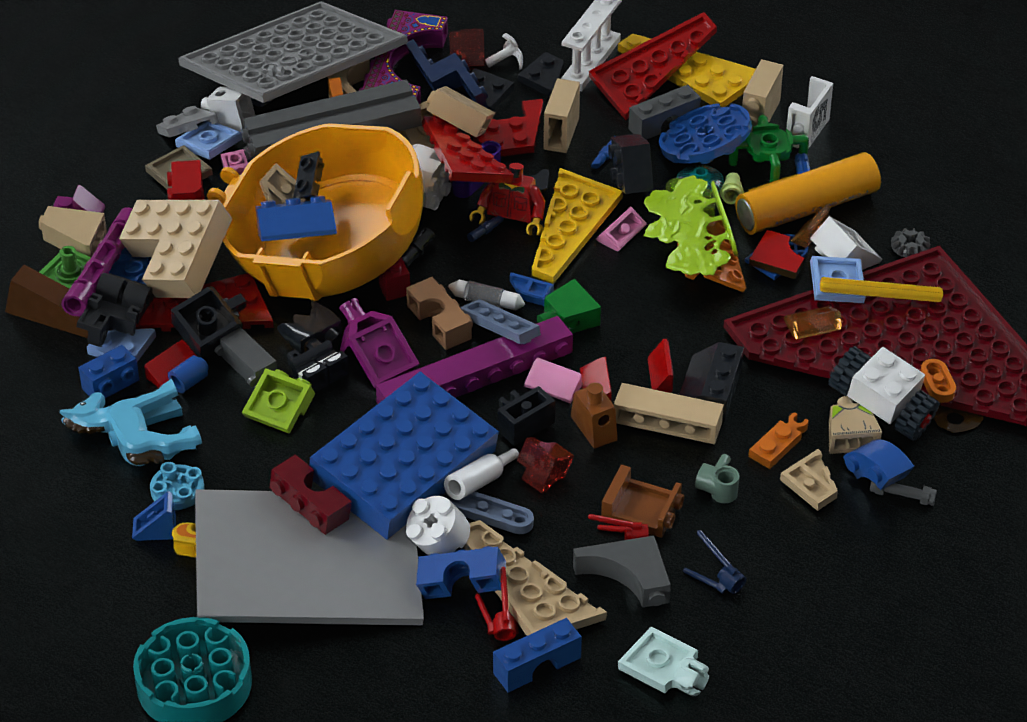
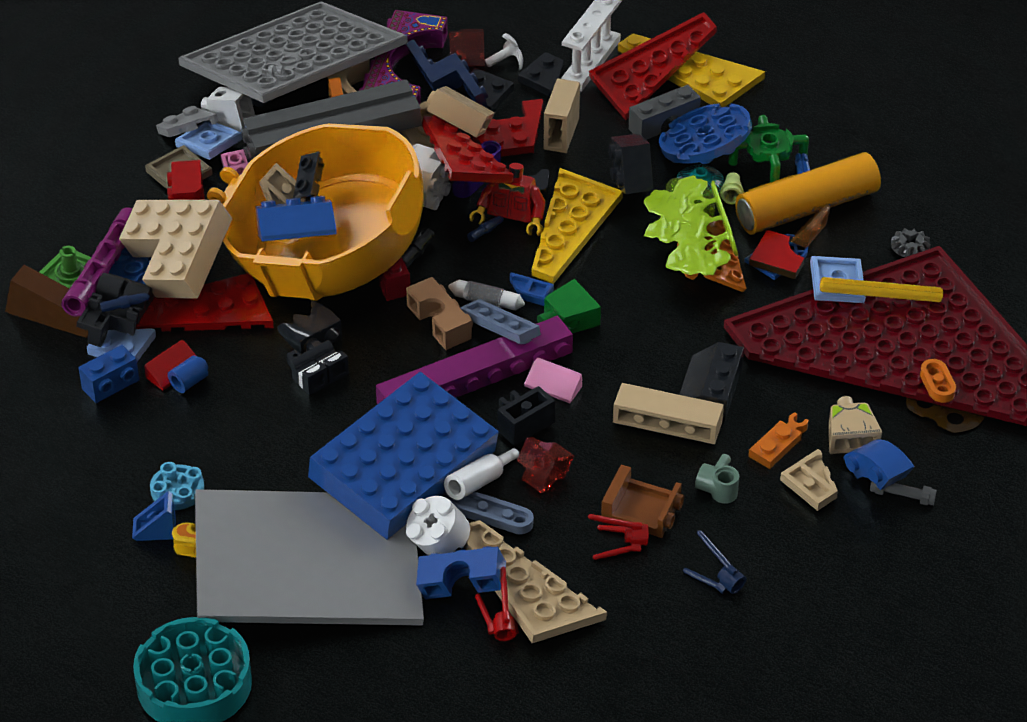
tan slope [39,206,107,257] -> none
slope [53,185,105,213] -> none
medium azure animal [60,378,202,466] -> none
black hinge [171,286,247,359] -> none
dark grey brick [214,327,277,388] -> none
lime plate [242,368,315,434] -> none
dark red arch [270,454,352,535] -> none
magenta plate [339,298,420,388] -> none
blue arch [493,617,582,692] -> none
dark orange torso [571,382,617,449] -> none
dark grey arch [573,536,671,608] -> none
slope [580,357,611,400] -> none
blue piece [591,136,616,169] -> none
bright pink slope [596,207,647,252] -> none
light aqua plate [618,627,709,696] -> none
red slope [648,339,673,393] -> none
tan brick [742,59,783,131] -> none
clear orange slope [784,306,842,339] -> none
white panel [787,76,833,148] -> none
white slope [810,216,882,270] -> none
brick [828,346,940,441] -> none
none -> dark blue piece [100,293,150,313]

